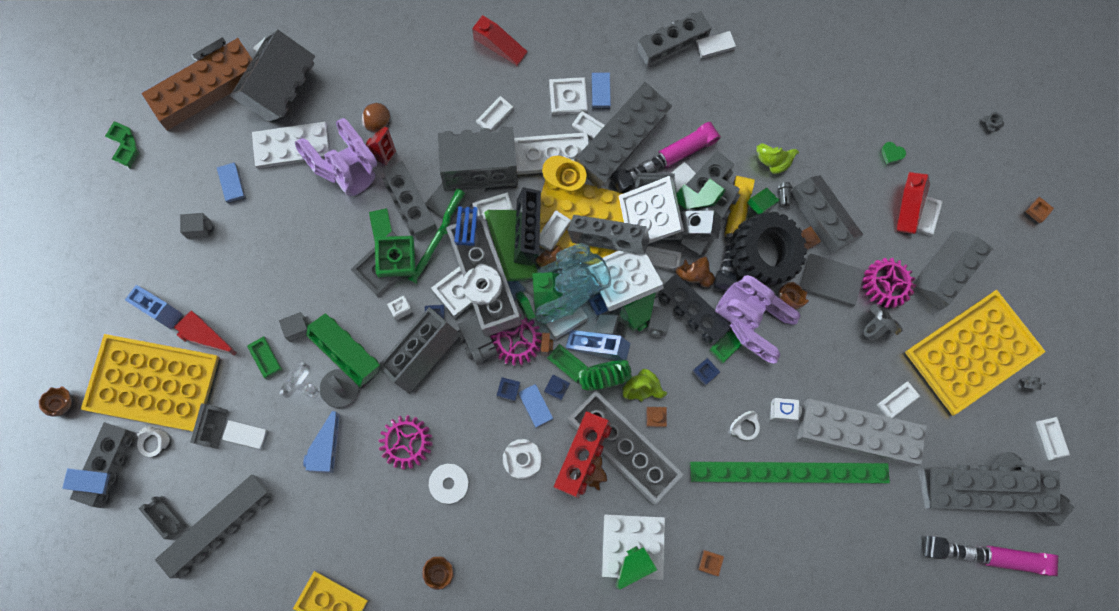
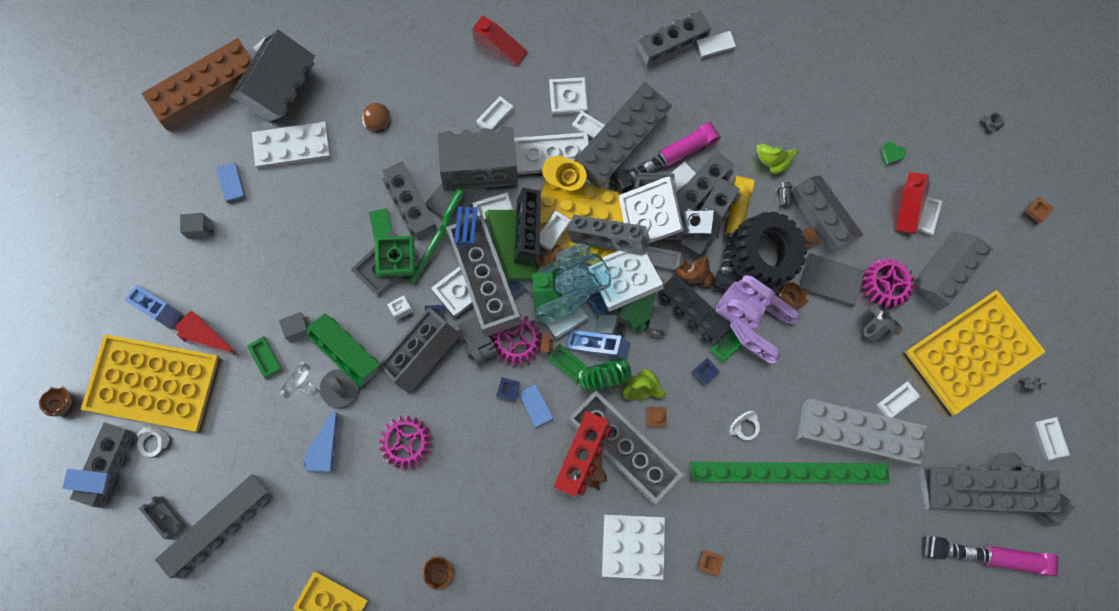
green tile [105,121,139,168] -> none
dark grey hinge [190,403,228,449] -> none
dark grey tile [191,37,226,61] -> none
white tile [222,420,268,450] -> none
lavender piece [295,118,377,196] -> none
red slope [366,127,396,166] -> none
white tile [428,464,469,504] -> none
white tile [462,265,502,305] -> none
white tile [503,439,542,479] -> none
green tile [515,291,535,320] -> none
dark blue plate [544,375,570,401] -> none
medium blue tile [592,73,611,108] -> none
green slope [615,546,657,590] -> none
tile [676,179,726,210] -> none
green tile [747,187,780,214] -> none
white brick [770,398,802,422] -> none

